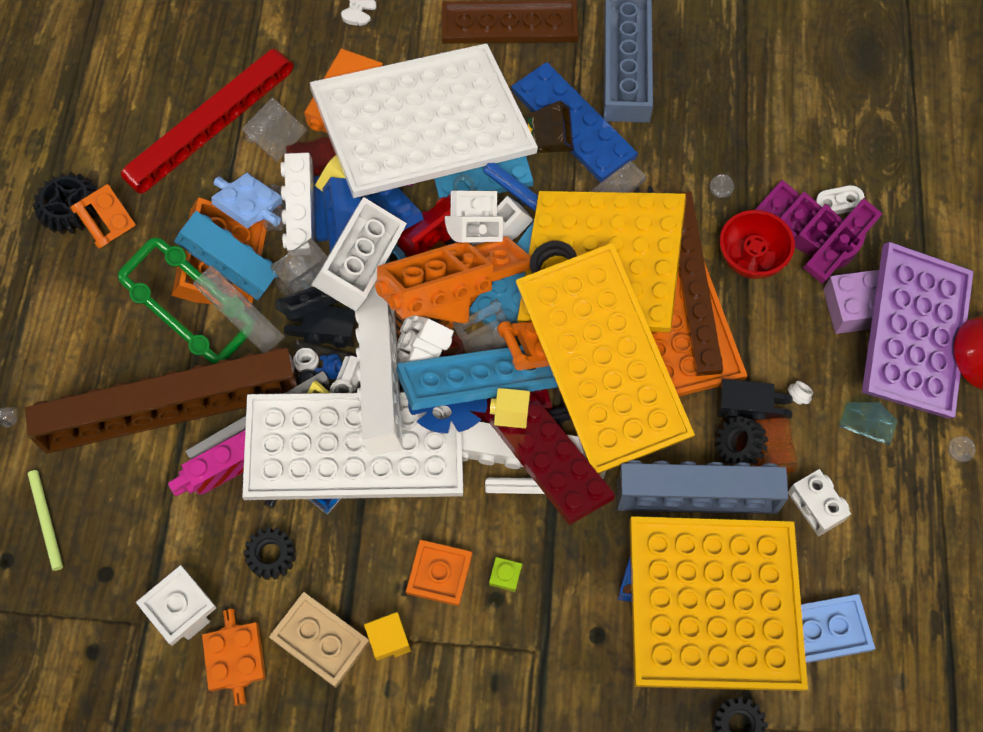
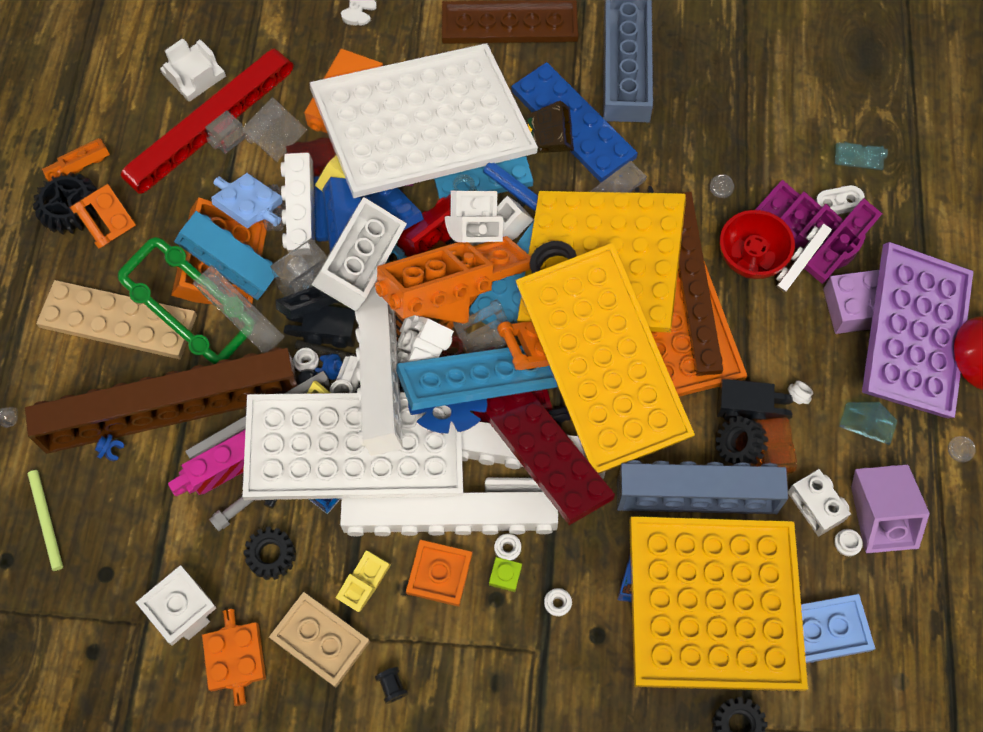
yellow piece [364,612,411,661] -> none
light yellow brick [490,388,530,428] -> none
none -> tan plate [36,280,197,360]
none -> orange hinge [42,138,110,182]
none -> blue plate [95,434,124,461]
none -> white panel [160,39,226,102]
none -> clear brick [205,110,246,154]
none -> light grey bar [209,496,254,531]
none -> light yellow slope [336,550,391,612]
none -> white brick [341,492,558,536]
none -> black bush [375,667,408,704]
none -> white plate [494,534,521,561]
none -> white plate [544,588,572,617]
none -> white plate [776,224,832,292]
none -> white plate [834,529,863,556]
none -> clear light blue hinge [835,141,888,170]
none -> lavender slope [851,465,930,553]

